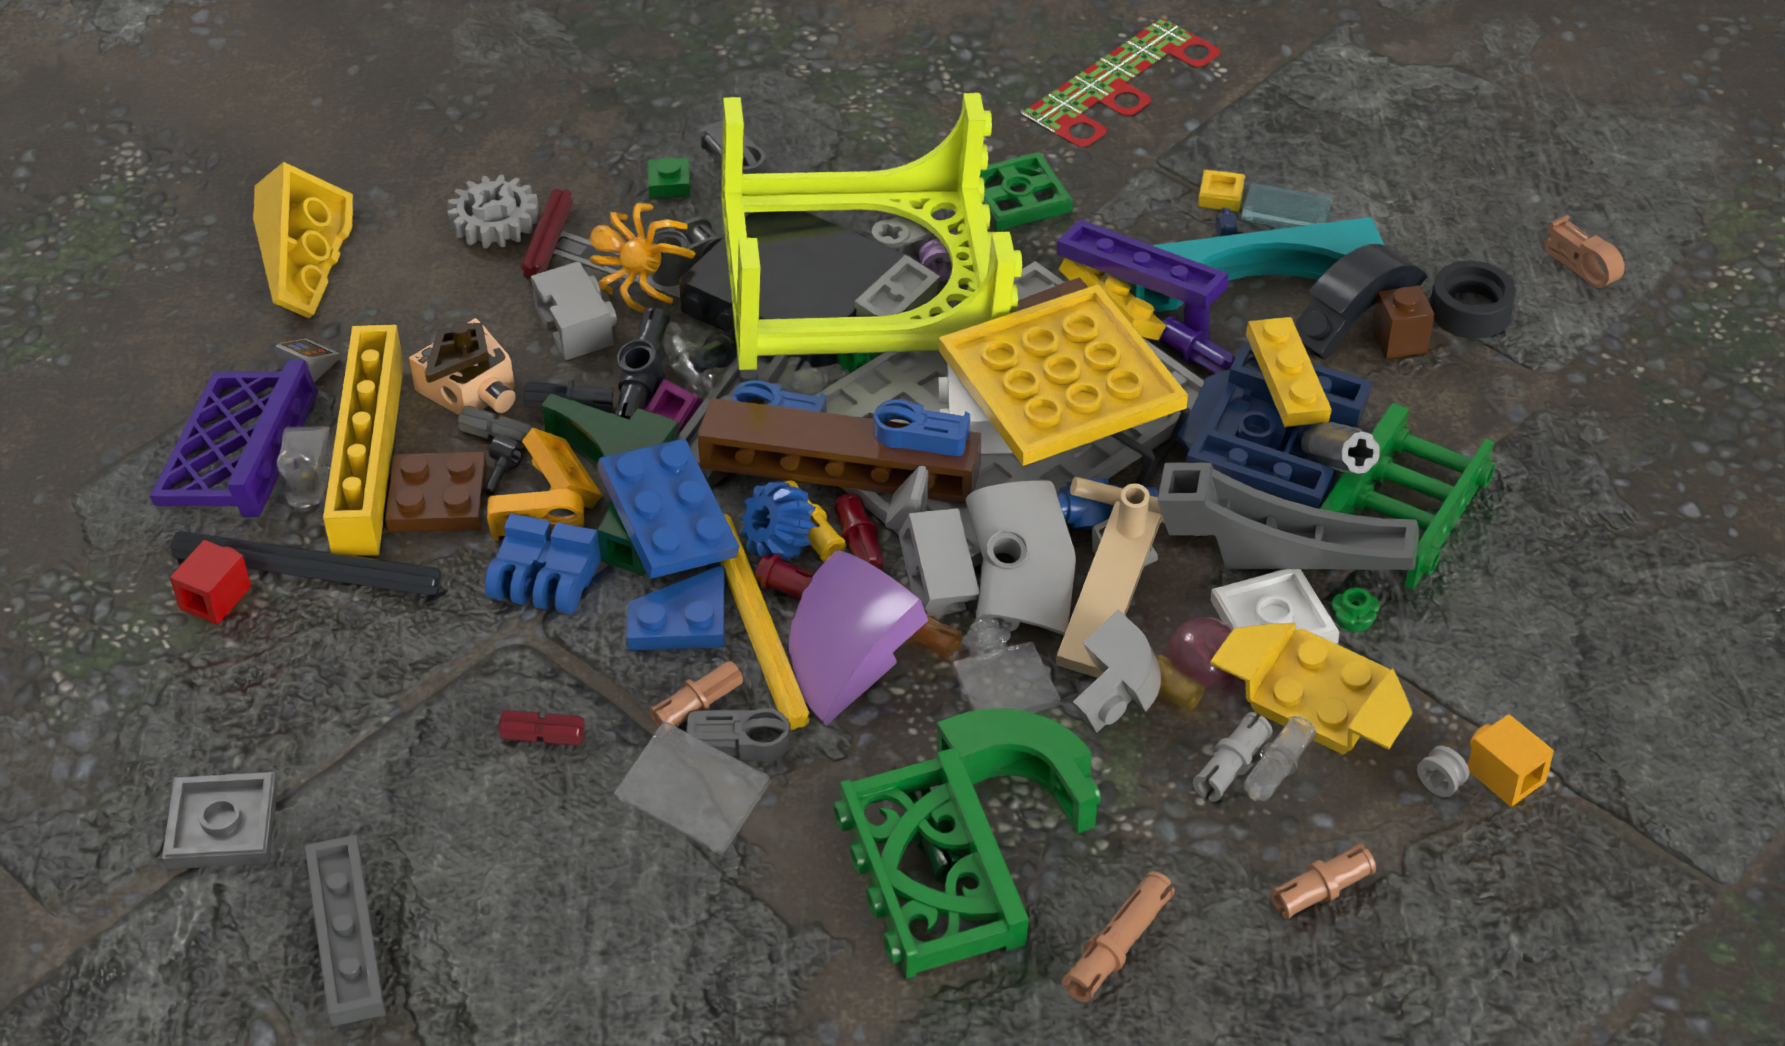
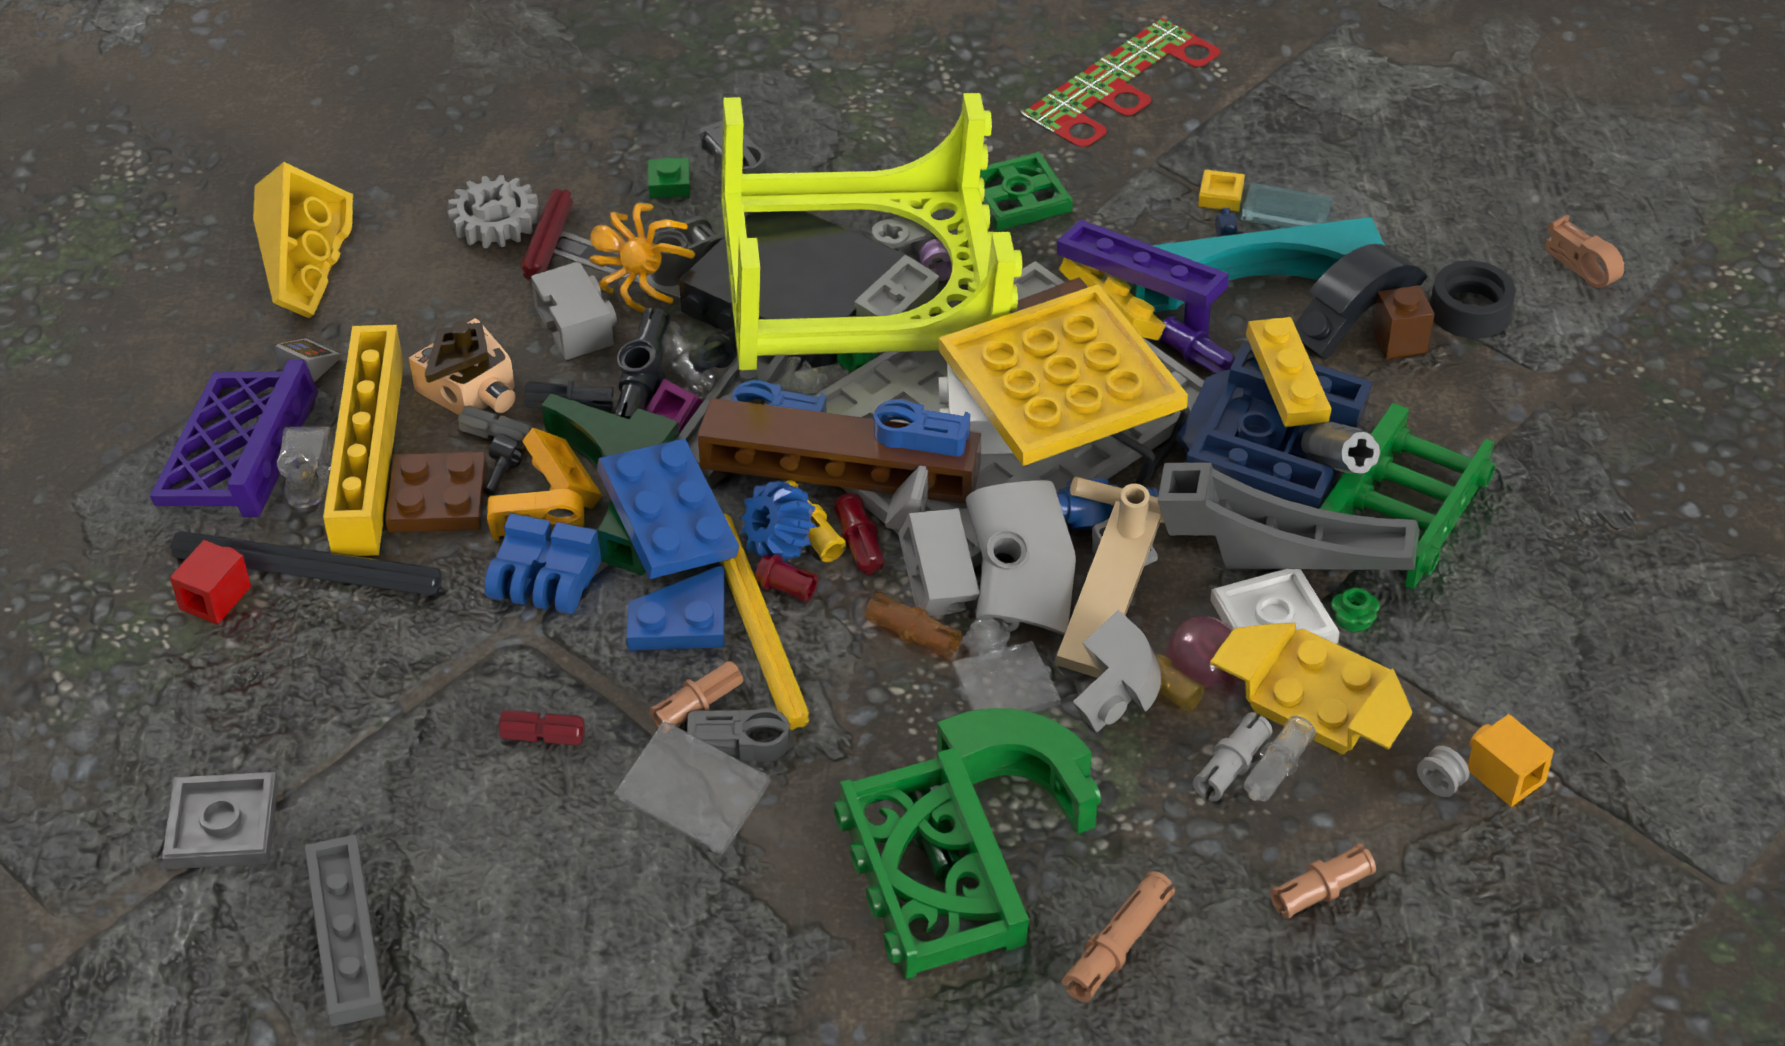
medium lavender brick [789,550,928,726] -> none

